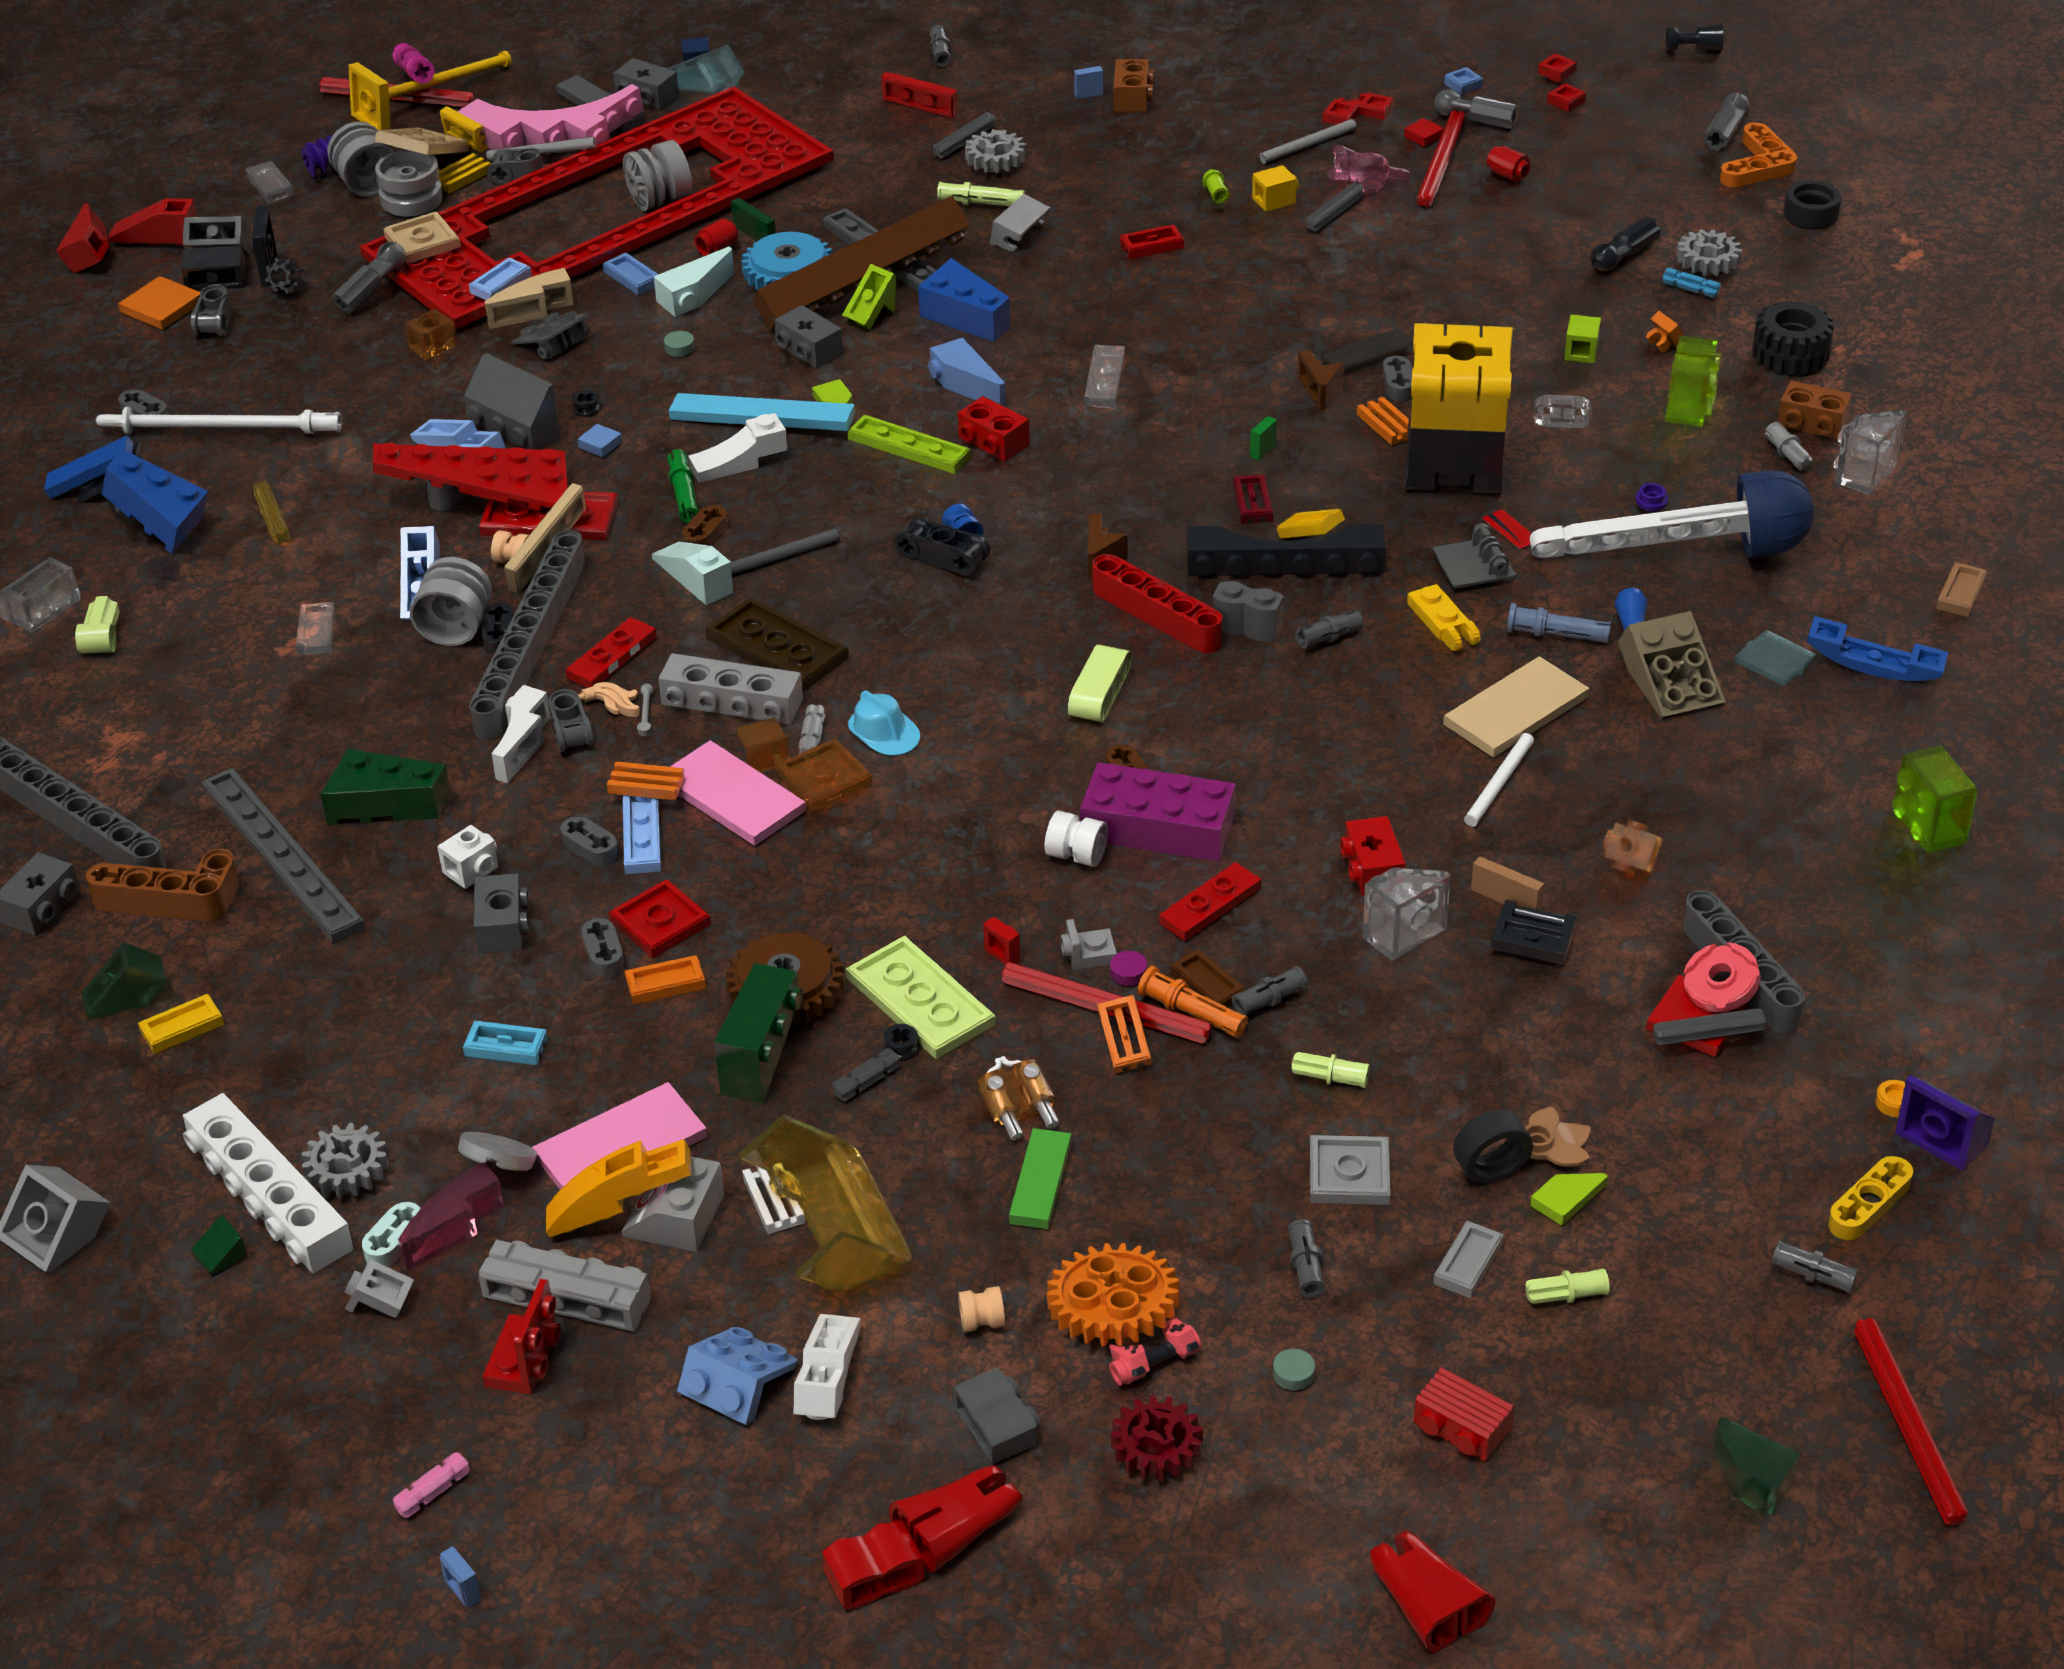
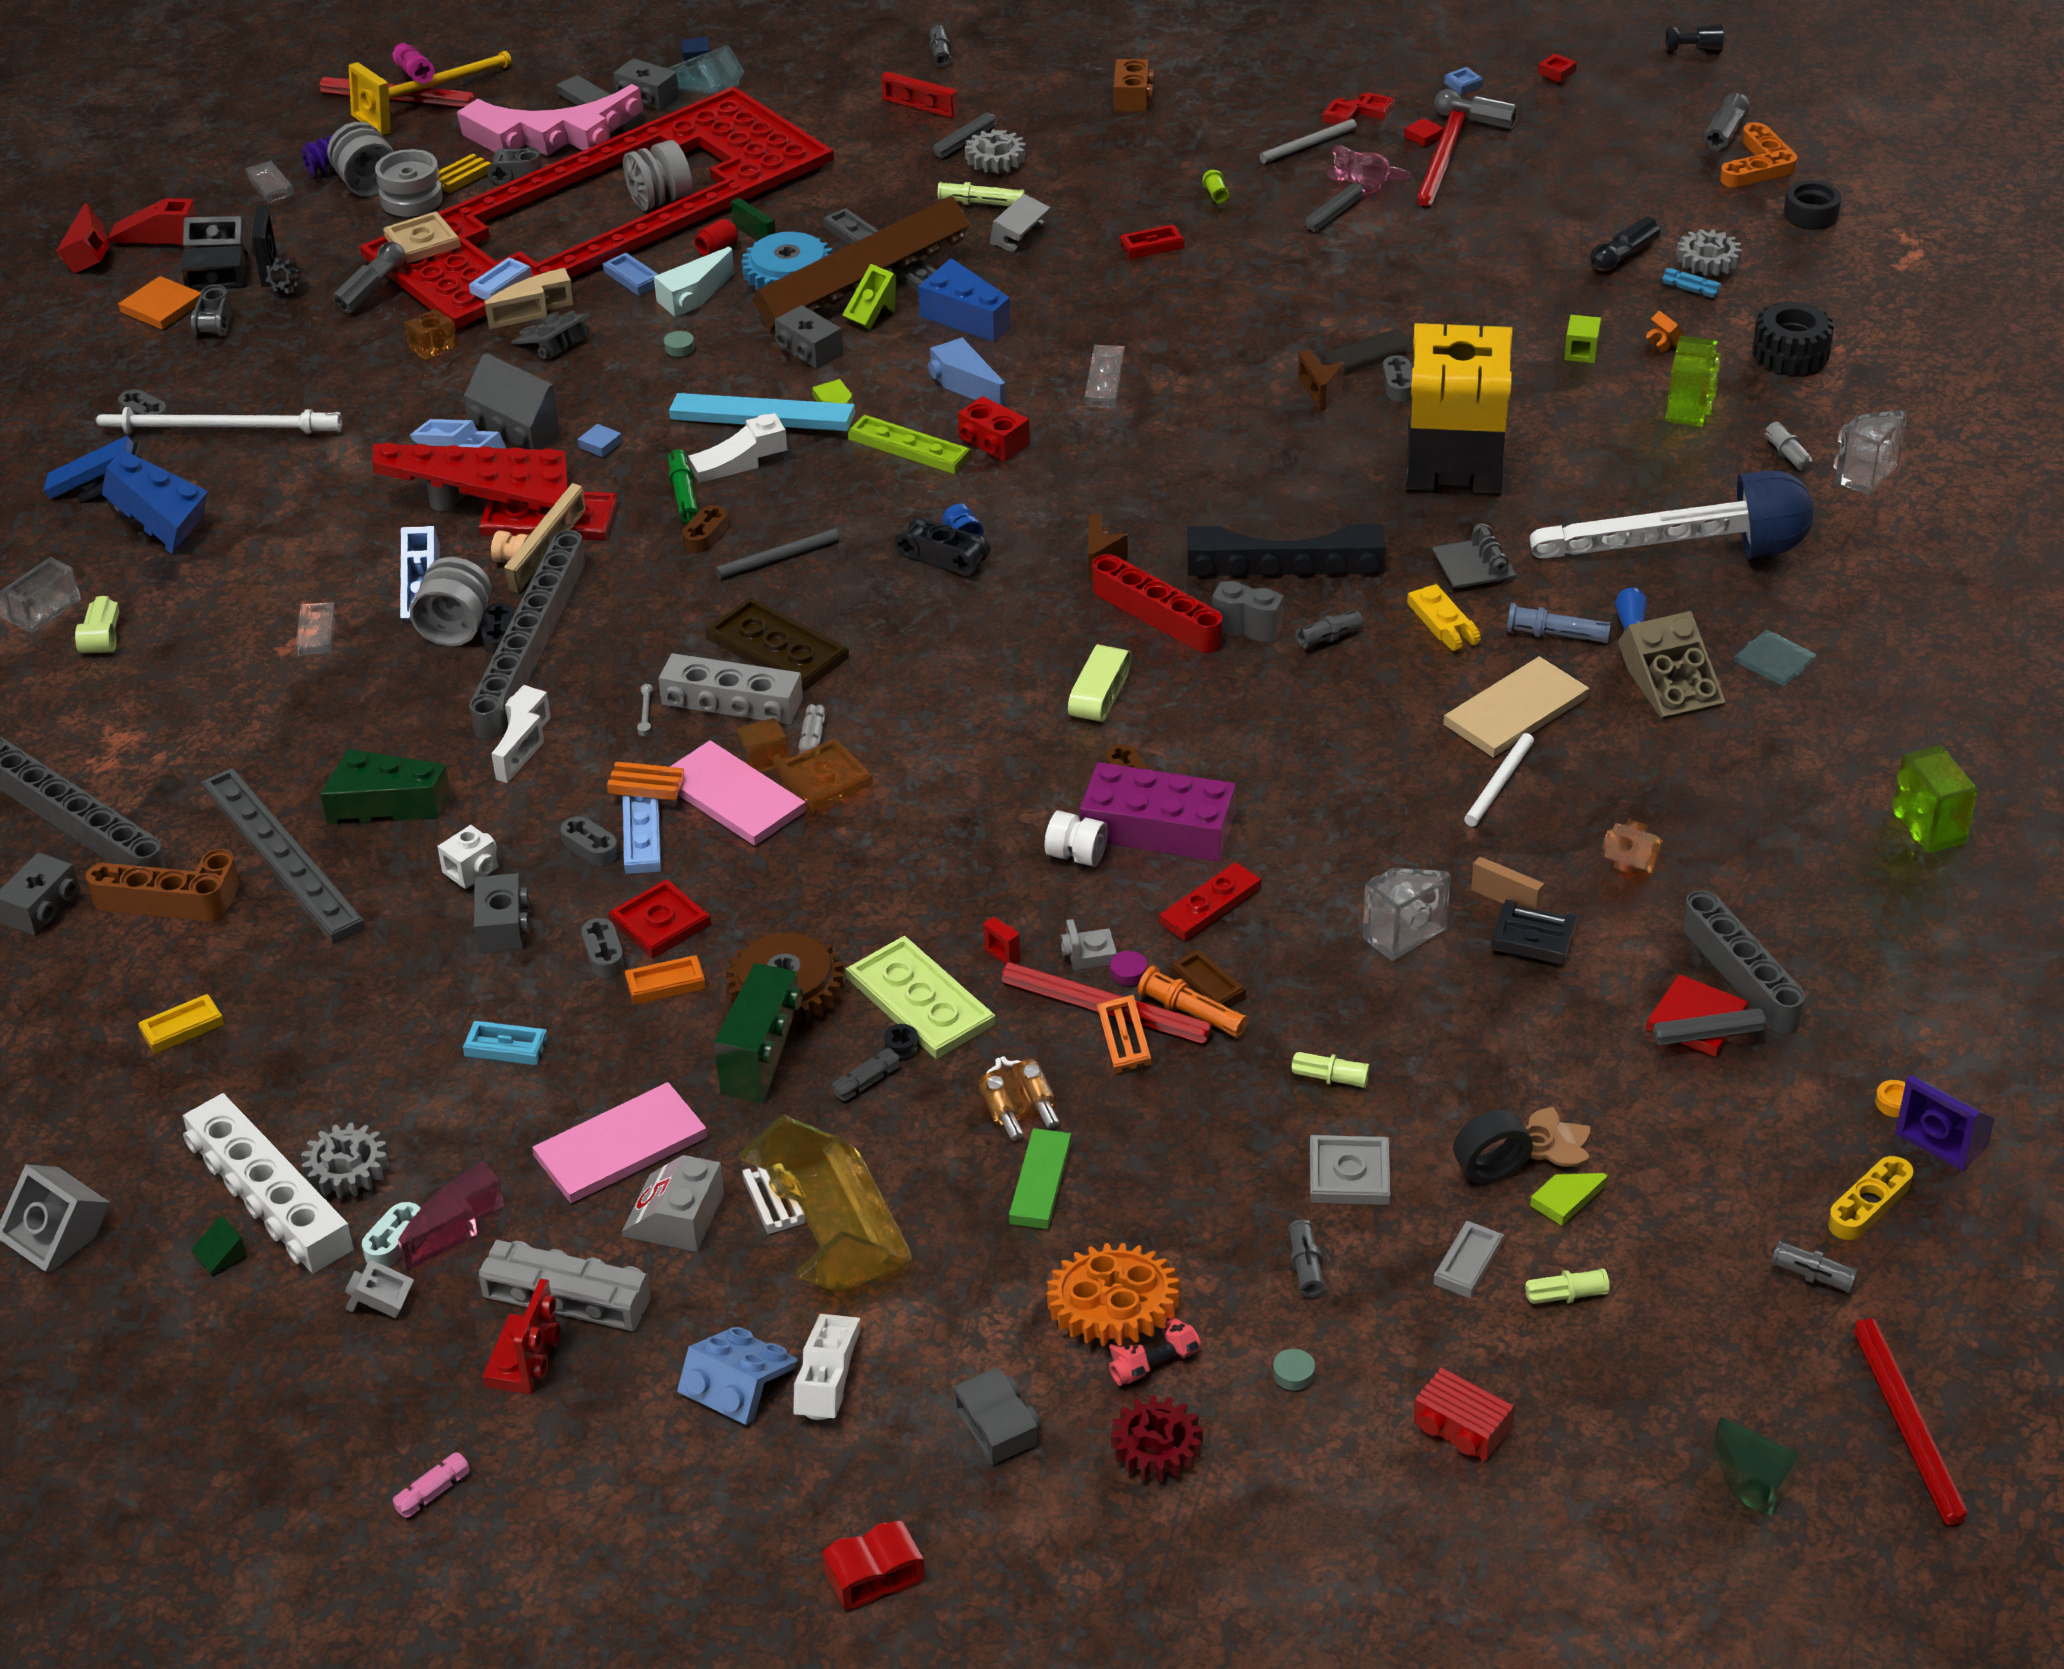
clear green slope [81,942,167,1019] -> none
clear yellow axle [252,481,291,545] -> none
tan tile [375,128,470,155] -> none
medium blue tile [439,1546,481,1608] -> none
yellow tile [440,107,488,153] -> none
light grey tile [458,1132,537,1171] -> none
light grey bar [486,137,596,162] -> none
light orange slope [546,1139,691,1238] -> none
dark grey piece [549,689,594,753] -> none
red plate [565,617,657,688] -> none
black bush [572,390,601,417] -> none
light nougat piece [578,682,640,717] -> none
light aqua slope [652,542,734,606] -> none
medium azure piece [848,690,920,756] -> none
red piece [889,1465,1023,1574] -> none
light nougat wheel [958,1286,1005,1333] -> none
medium blue tile [1074,66,1103,99] -> none
dark grey pin [1232,966,1307,1016] -> none
dark red tile [1233,474,1273,524] -> none
green tile [1250,416,1277,460] -> none
yellow brick [1252,165,1299,212] -> none
yellow tile [1276,509,1345,539] -> none
red brick [1340,816,1406,896] -> none
orange tile [1357,396,1409,446] -> none
red piece [1370,1530,1496,1653] -> none
red sticker [1482,509,1532,549] -> none
red brick [1487,146,1531,182] -> none
clear beam [1532,395,1592,428] -> none
red tile [1547,83,1587,112] -> none
dark purple plate [1635,483,1668,512] -> none
coral tile [1684,943,1761,1012] -> none
dark orange brick [1778,380,1852,440] -> none
blue slope [1807,616,1948,681] -> none
medium nougat tile [1936,562,1987,617] -> none

